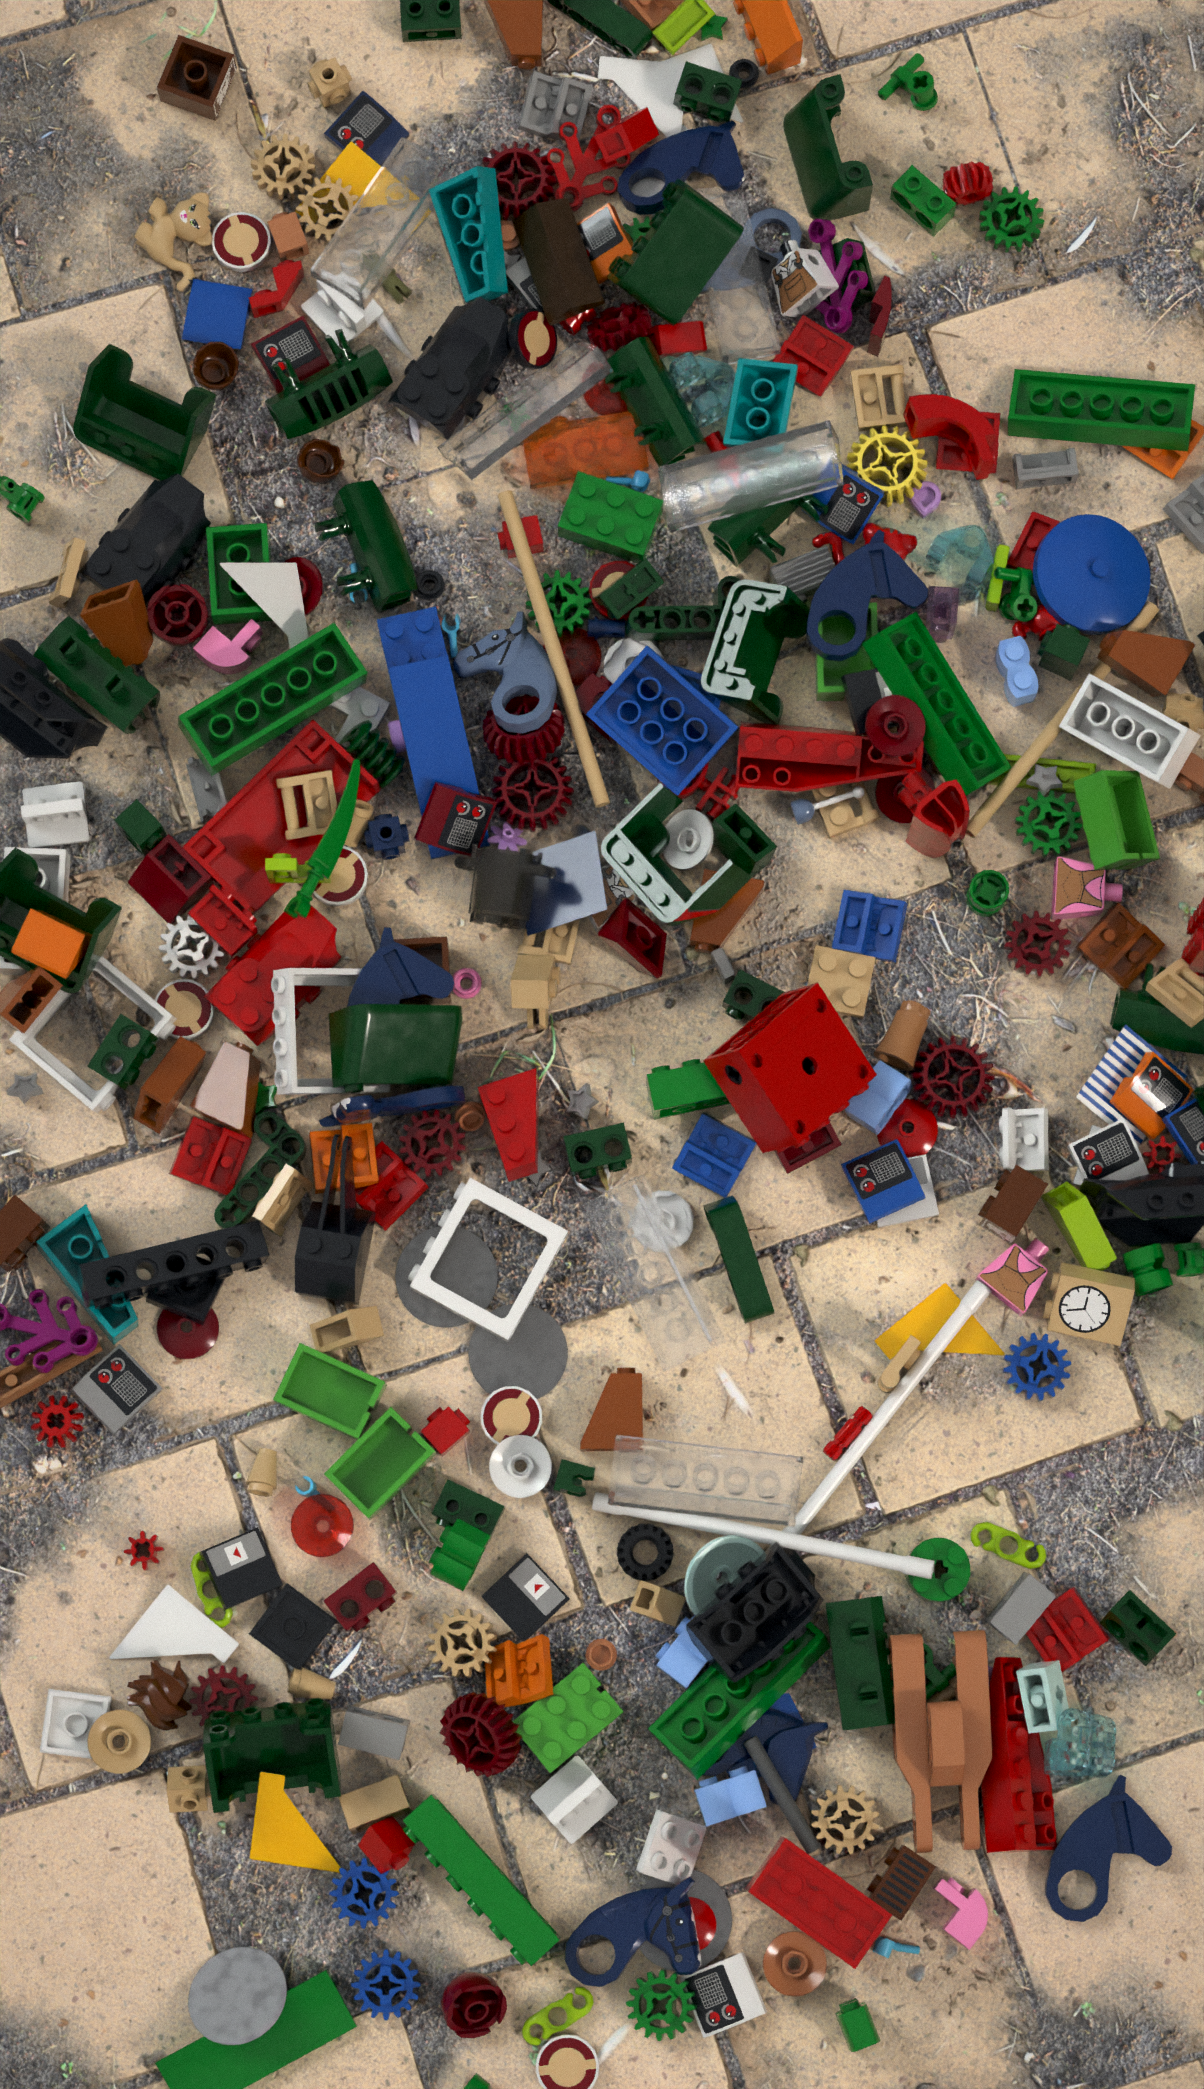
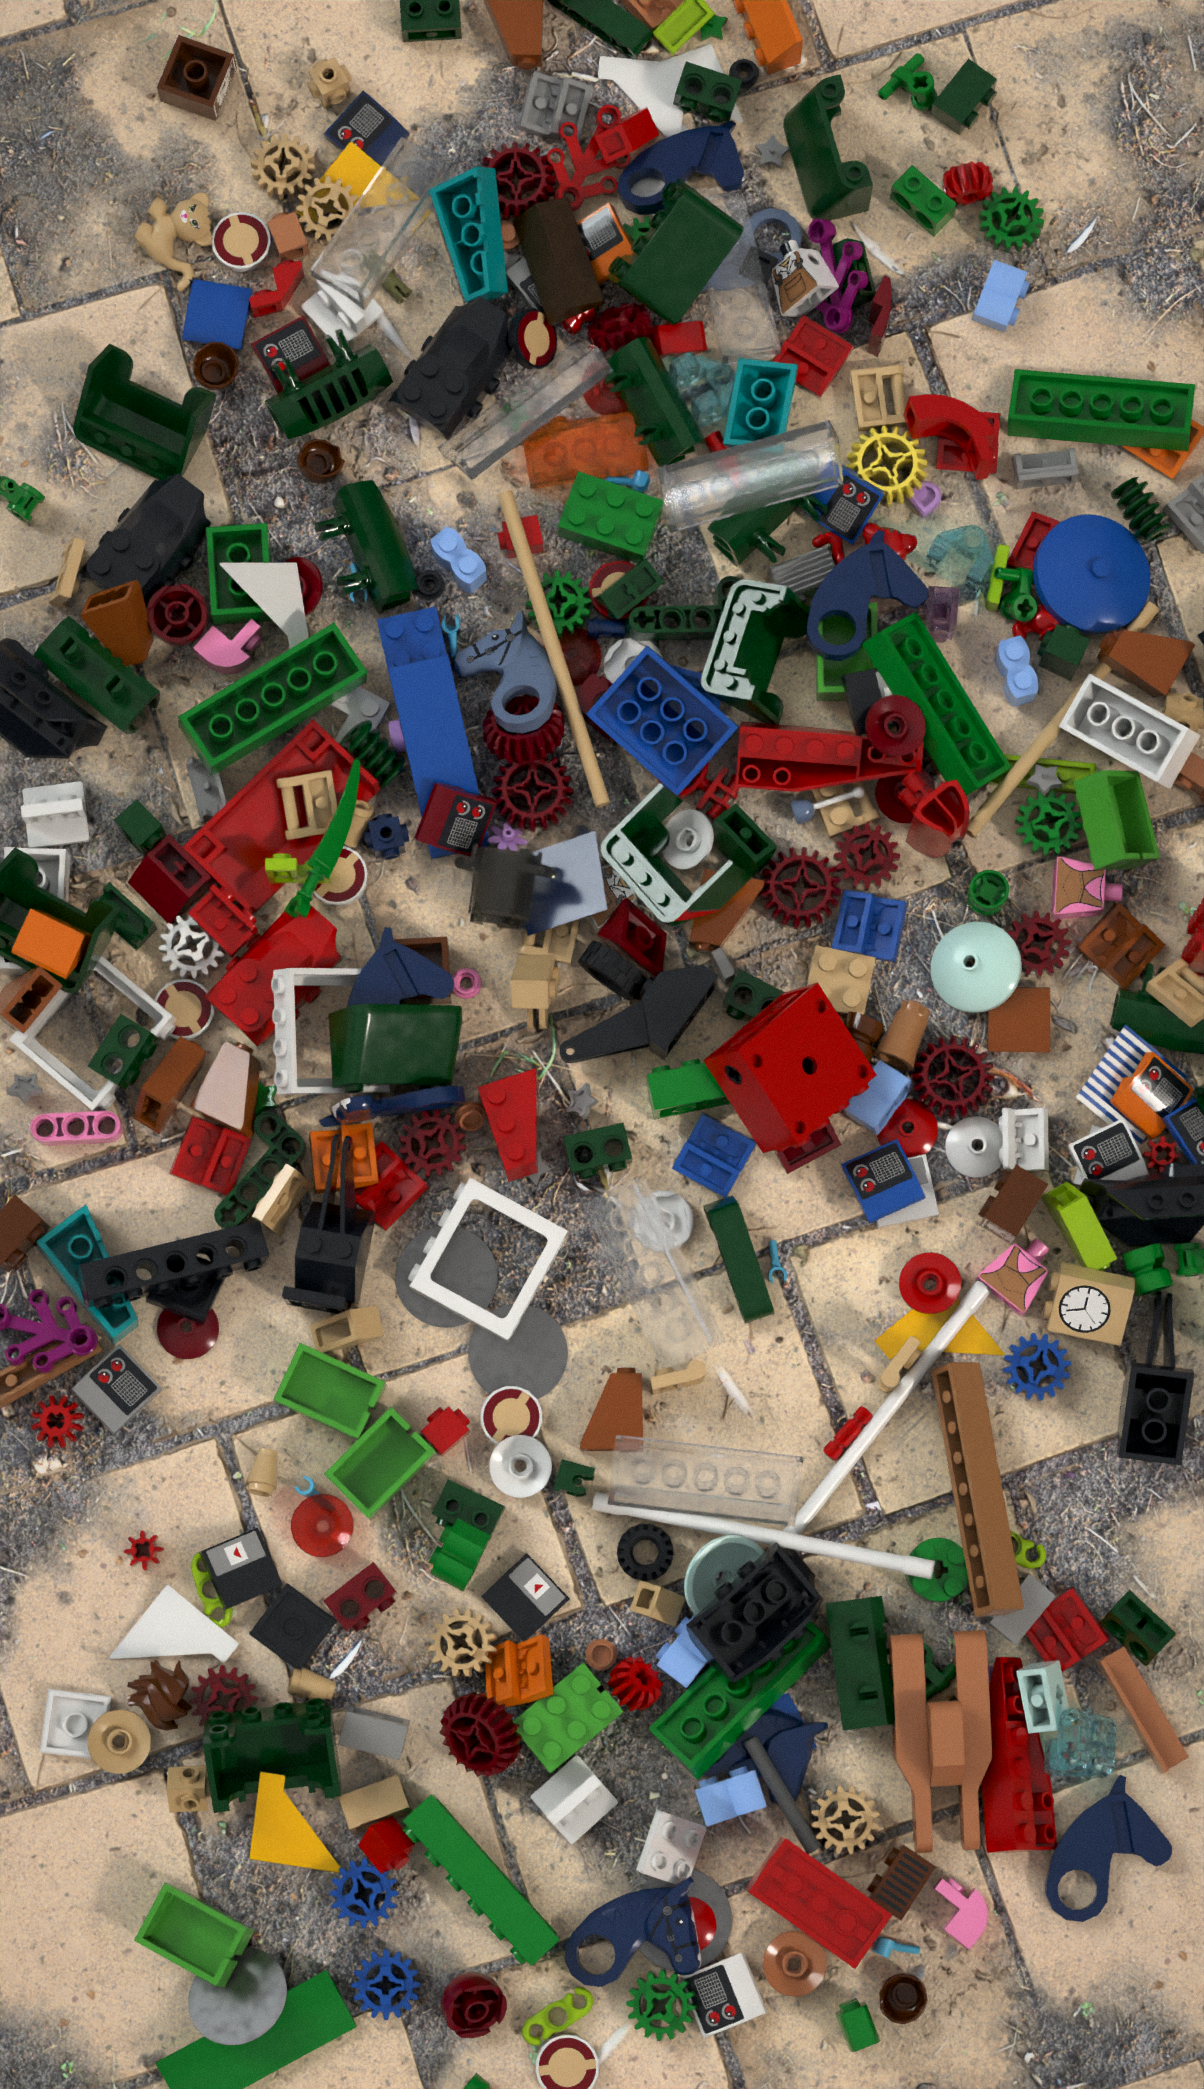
none -> bright pink beam [30,1111,124,1146]
none -> dark green hinge [95,882,157,951]
none -> bright green piece [134,1883,255,1987]
none -> black tile [282,1286,349,1314]
none -> light blue brick [430,526,487,594]
none -> black slope [560,965,718,1063]
none -> black tyre [578,940,647,1001]
none -> red gear [607,1656,663,1712]
none -> tan plate [650,1360,706,1395]
none -> light grey piece [755,134,790,169]
none -> dark red gear [759,847,842,930]
none -> medium azure hand [768,1240,787,1284]
none -> dark red gear [833,823,900,891]
none -> reddish brown wheel [844,1011,885,1063]
none -> reddish brown hair [879,1973,928,2024]
none -> red dish [899,1252,961,1314]
none -> light aqua dish [930,922,1022,1013]
none -> dark green brick [931,58,997,135]
none -> medium nougat brick [931,1362,1024,1617]
none -> white dish [945,1116,1003,1178]
none -> light blue brick [972,260,1030,332]
none -> dark orange slope [987,987,1050,1053]
none -> nougat panel [1096,1646,1189,1773]
none -> dark green piece [1111,477,1172,545]
none -> black slope [1117,1291,1194,1465]

